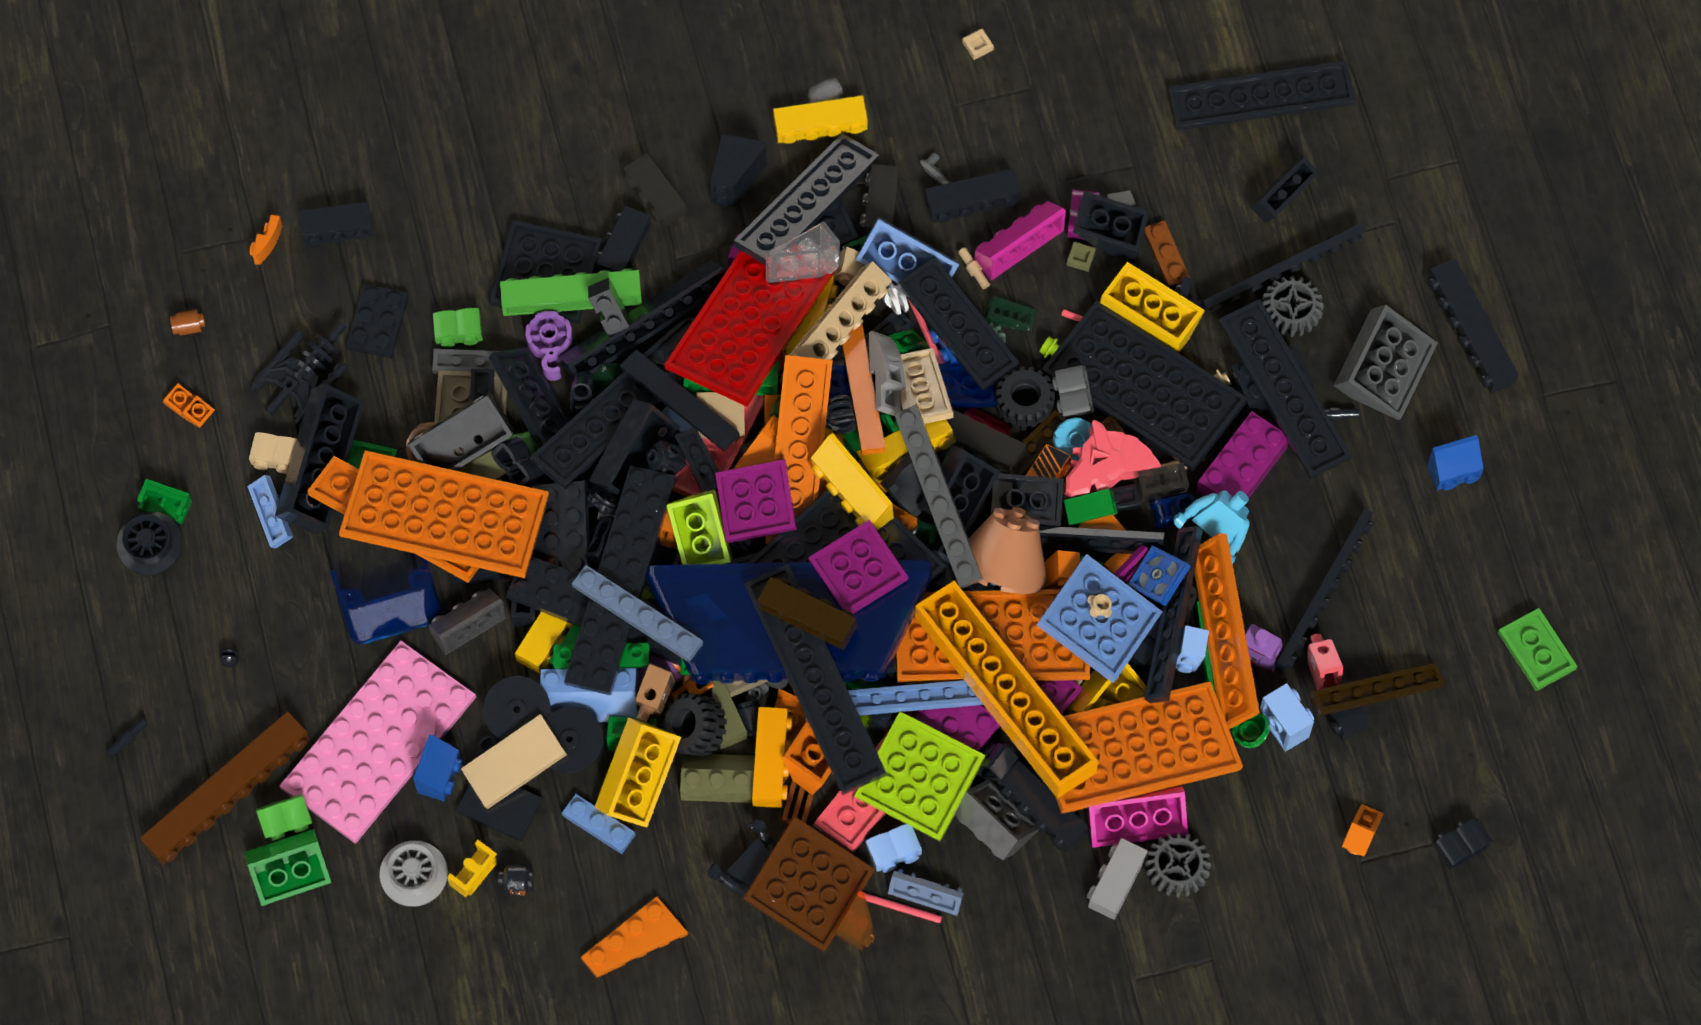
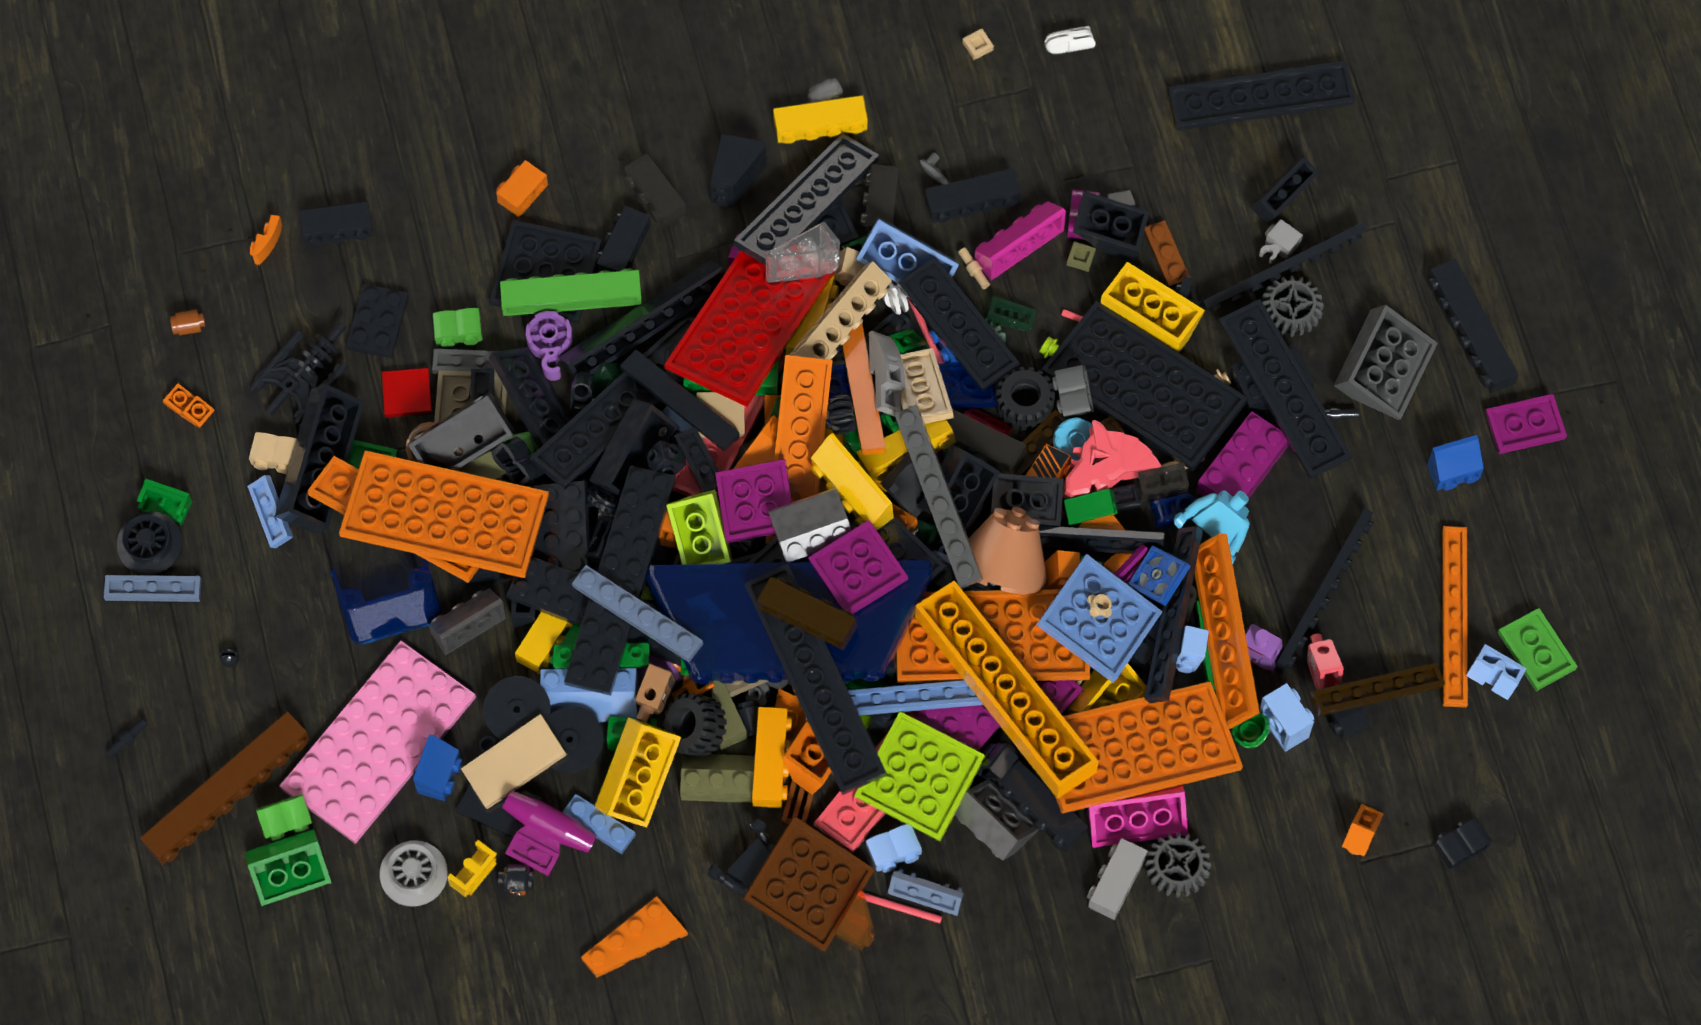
black brick [588,277,629,336] -> none
none -> sand blue plate [104,575,202,602]
none -> red tile [382,368,432,418]
none -> orange brick [496,160,548,217]
none -> magenta plate [502,791,596,876]
none -> flat silver slope [768,487,851,563]
none -> white arm [1045,26,1096,54]
none -> light grey brick [1259,219,1303,264]
none -> orange tile [1442,526,1468,708]
none -> light blue brick [1466,644,1527,700]
none -> magenta plate [1485,394,1567,454]

